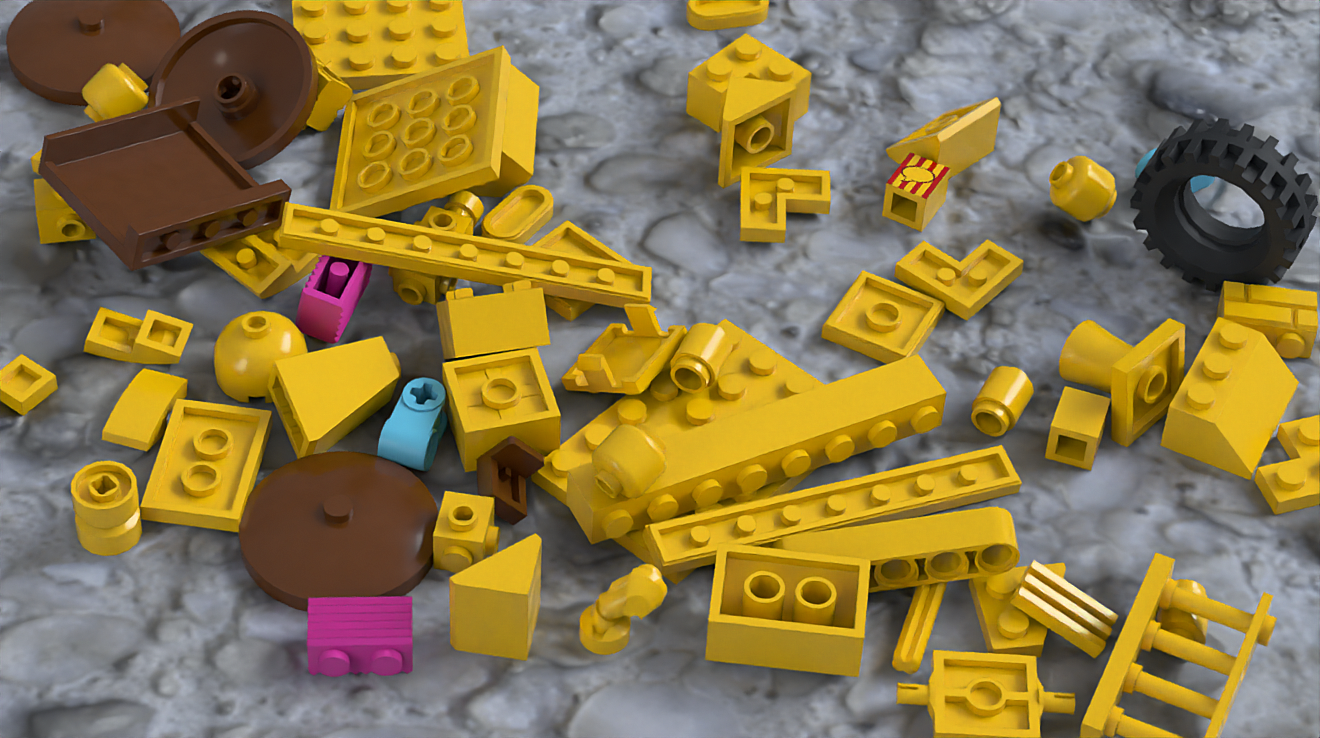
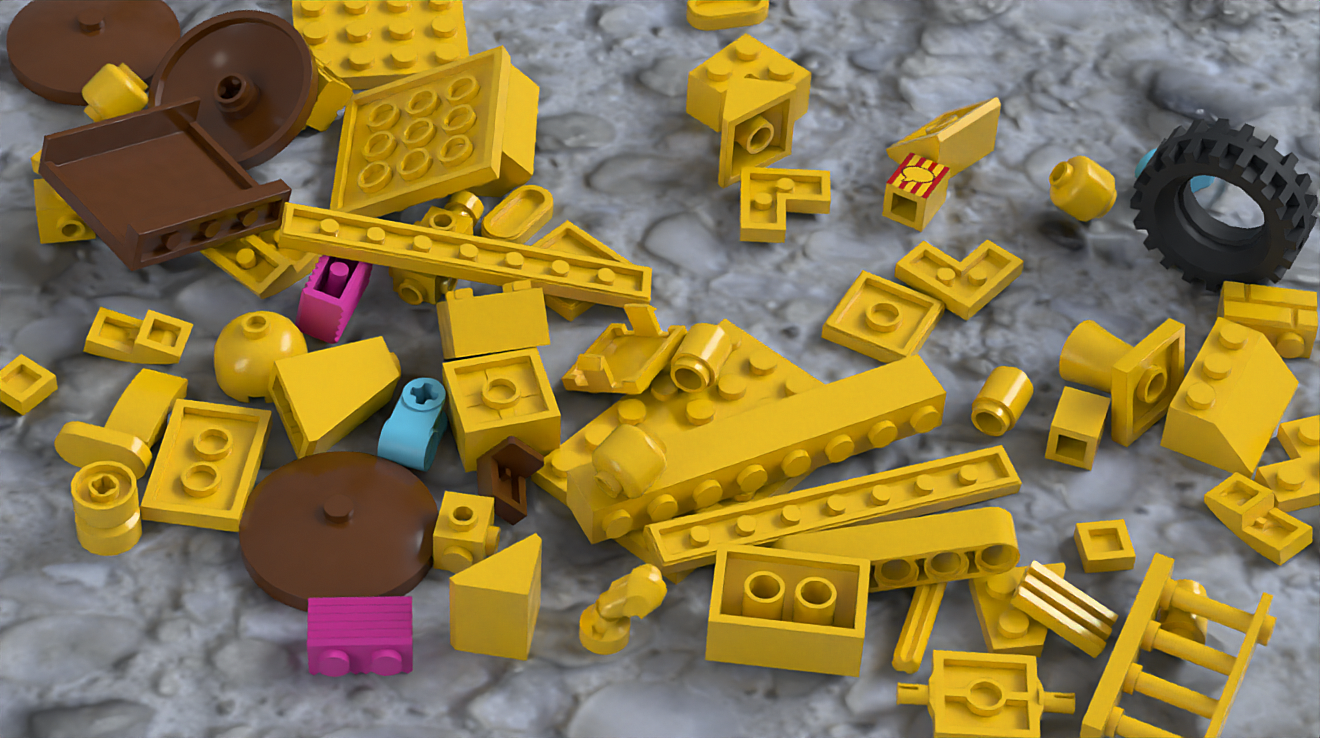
none -> yellow tile [54,421,152,480]
none -> yellow tile [1073,519,1136,574]
none -> yellow slope [1204,472,1313,566]

